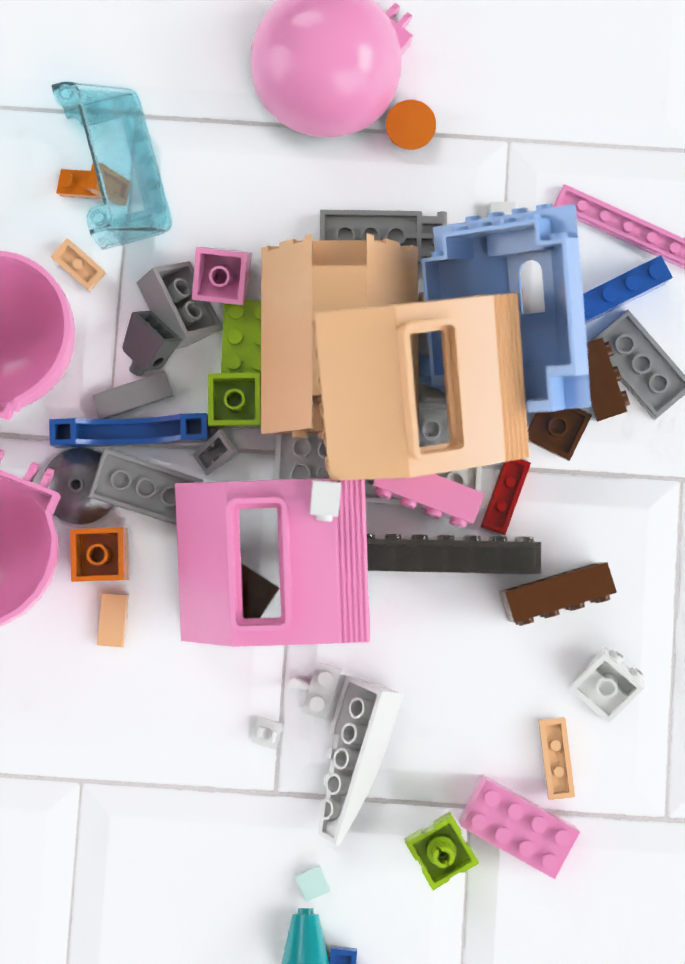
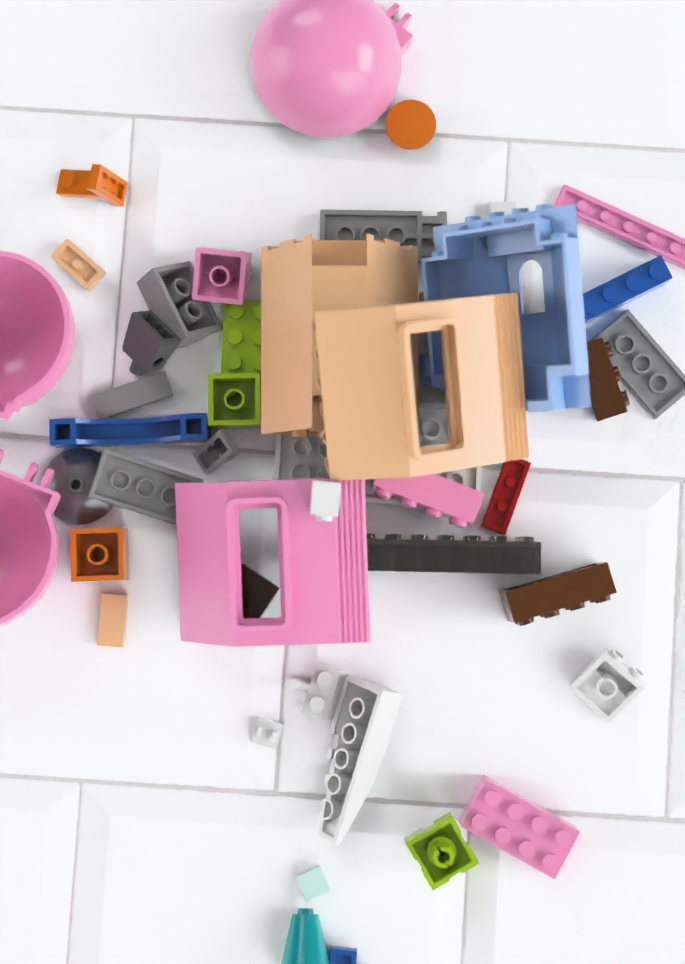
clear light blue windscreen [51,81,172,250] -> none
reddish brown plate [528,408,592,462] -> none
light nougat plate [538,717,575,800] -> none

